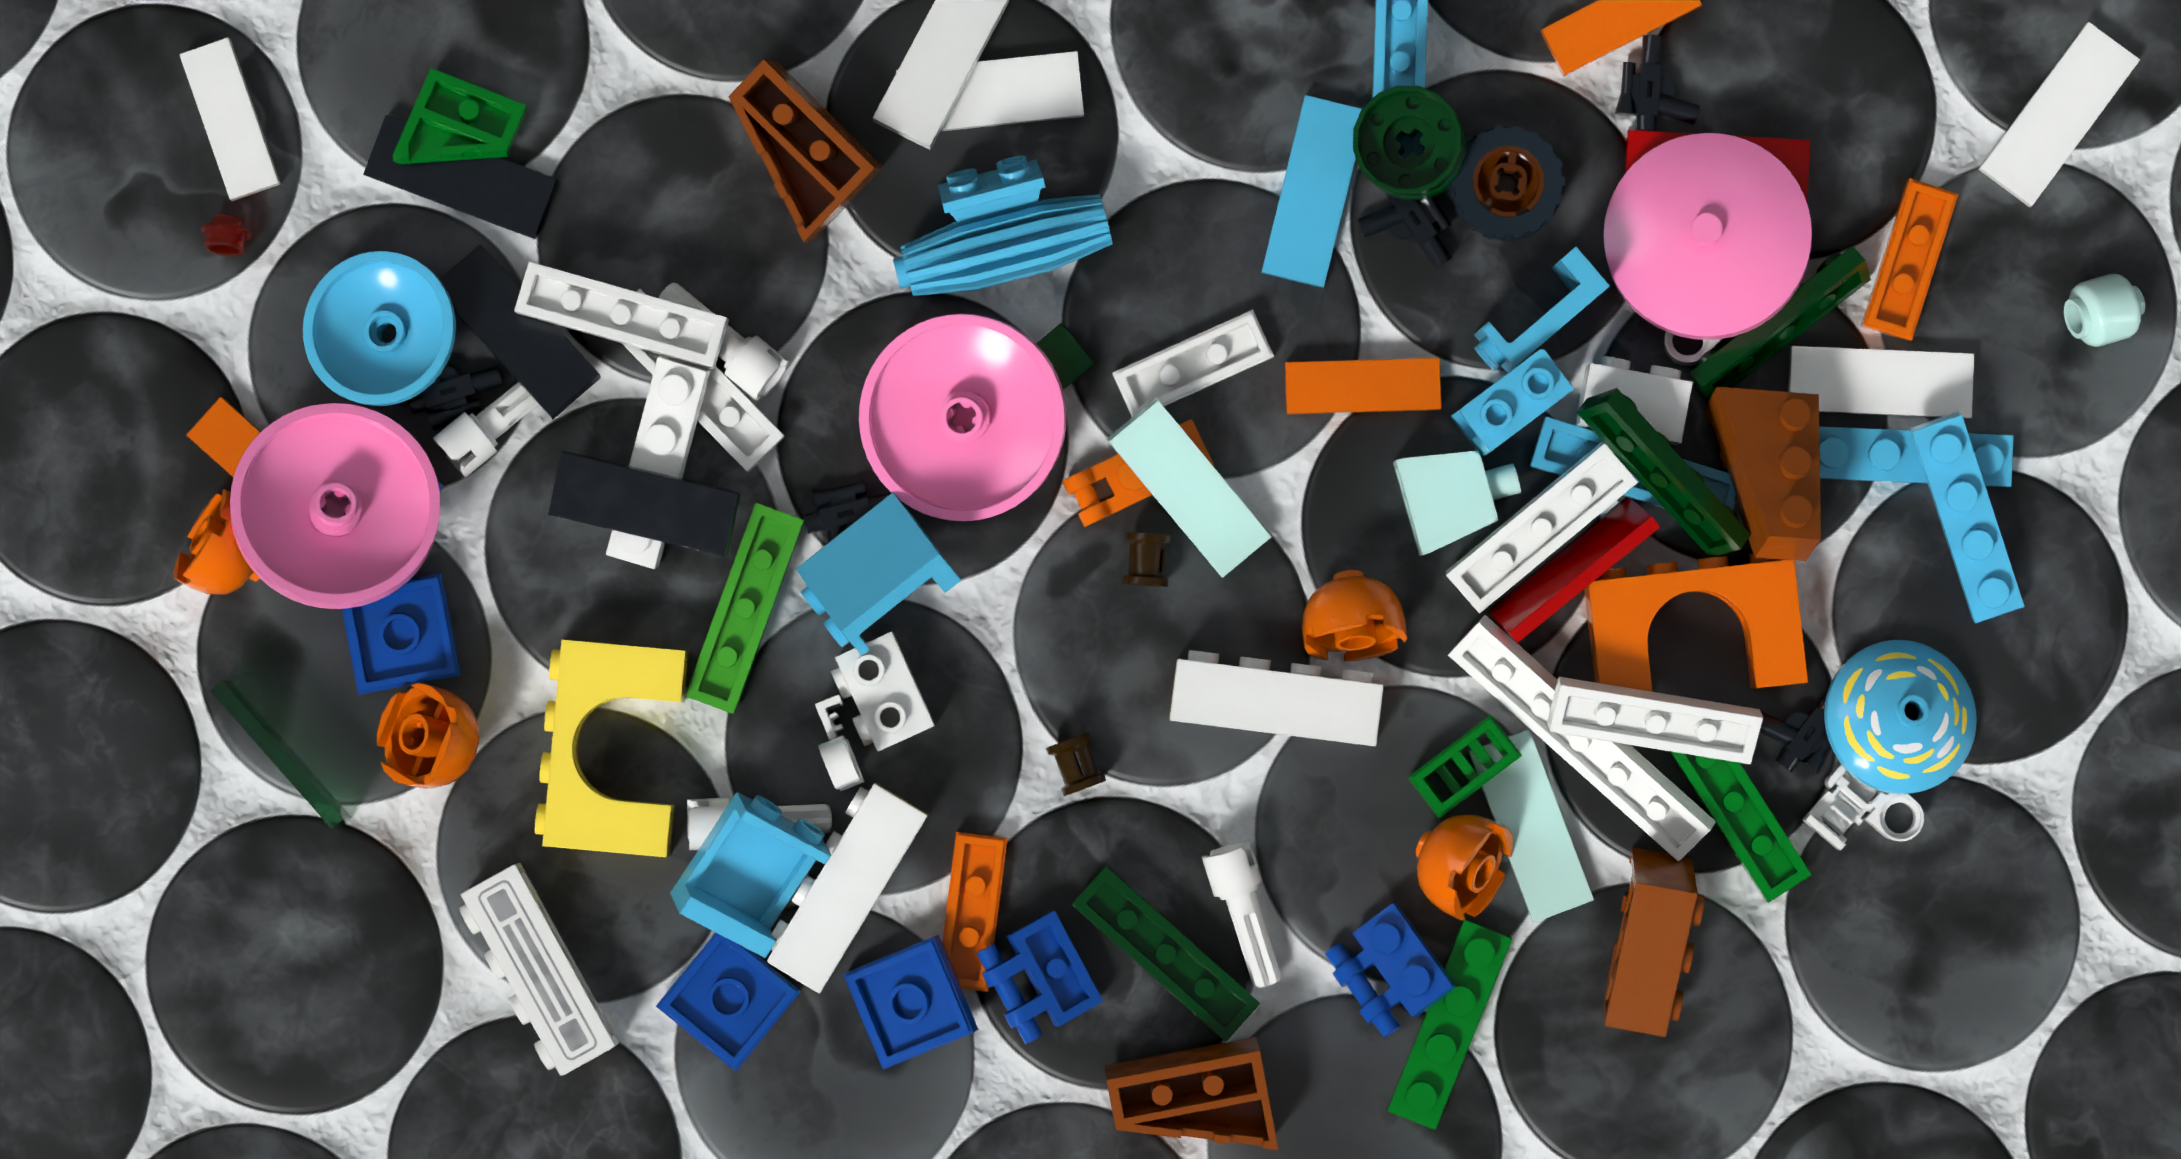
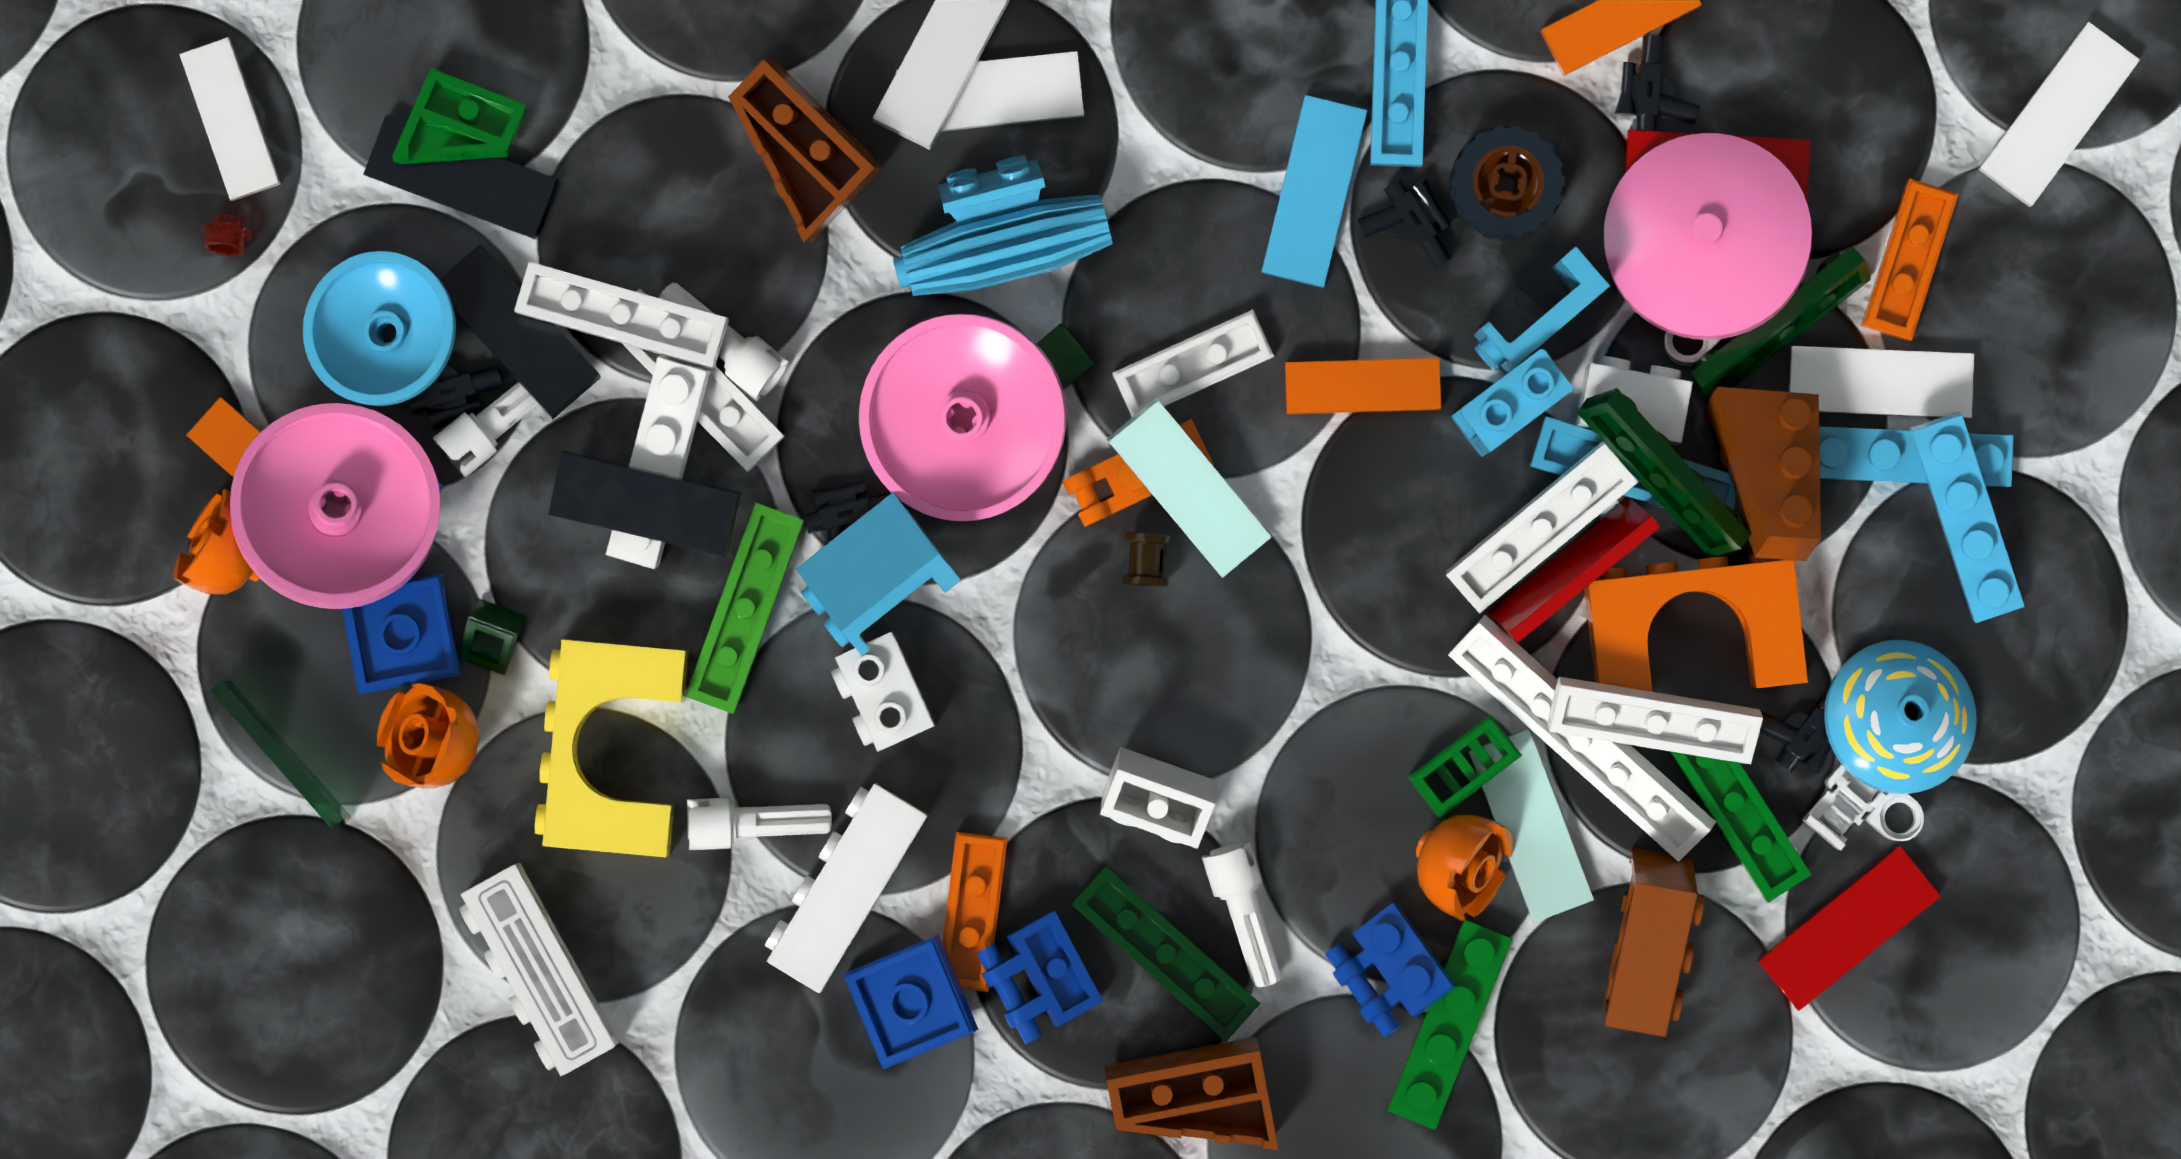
blue plate [656,933,802,1072] -> none
medium azure panel [670,792,832,958] -> none
white piece [815,694,865,791] -> none
dark brown bush [1046,732,1106,796] -> none
white brick [1169,650,1384,746] -> none
orange cylinder [1302,570,1407,661] -> none
dark green wheel [1353,86,1467,200] -> none
light aqua torso [1393,451,1521,556] -> none
light aqua head [2064,274,2145,347] -> none
none -> dark green slope [458,600,526,675]
none -> white brick [1100,747,1217,849]
none -> red piece [1757,846,1941,1011]

